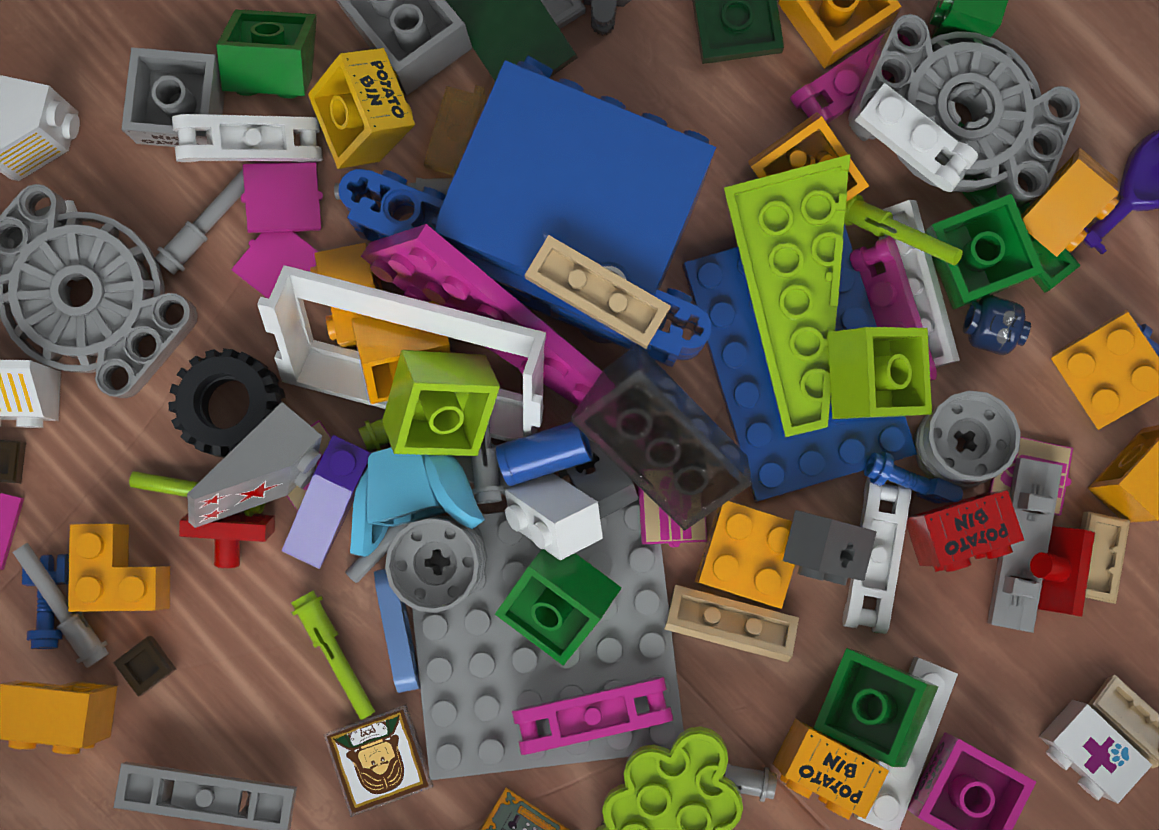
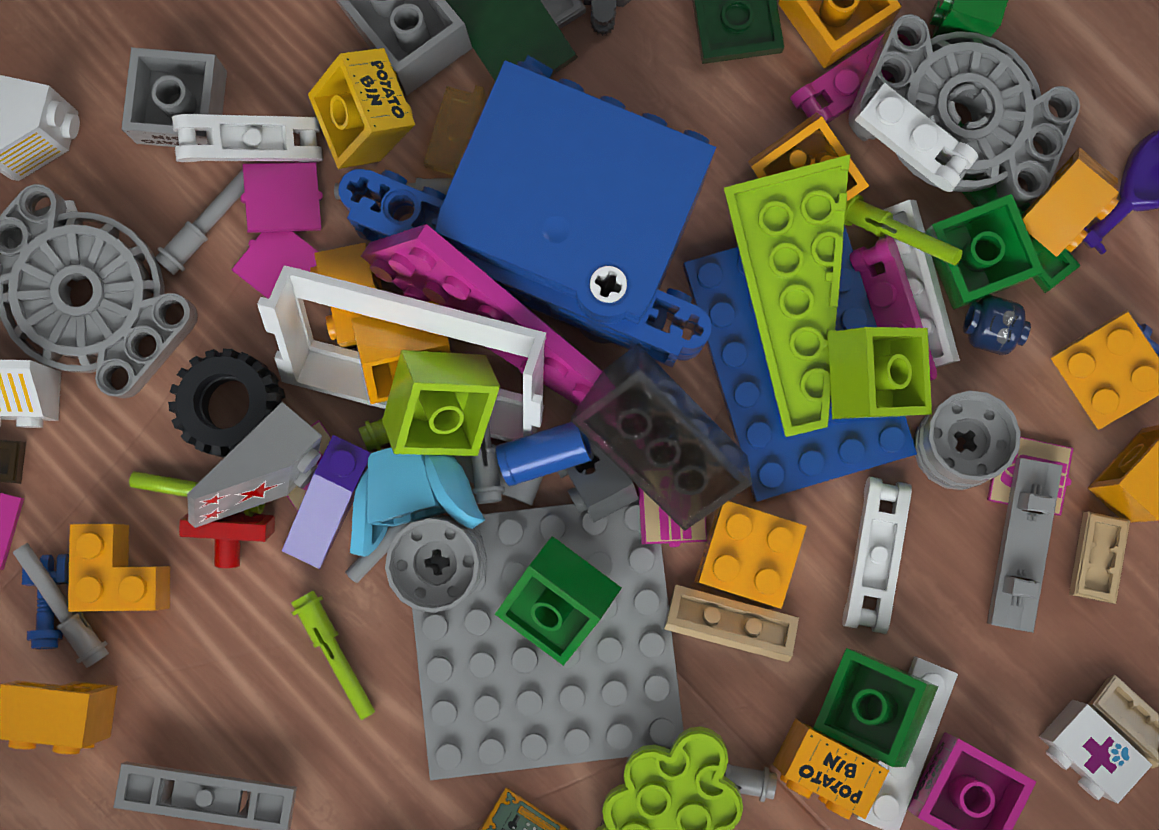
dark brown tile [113,636,177,697] -> none
green slope [216,9,317,99] -> none
tile [324,704,434,817] -> none
medium blue beam [374,569,420,693] -> none
white brick [505,473,603,560] -> none
dark pink plate [512,676,674,755] -> none
tan plate [525,235,671,349] -> none
dark grey brick [783,510,877,585] -> none
blue hinge [864,452,963,504] -> none
red brick [906,490,1025,572] -> none
red tile [1030,526,1095,617] -> none

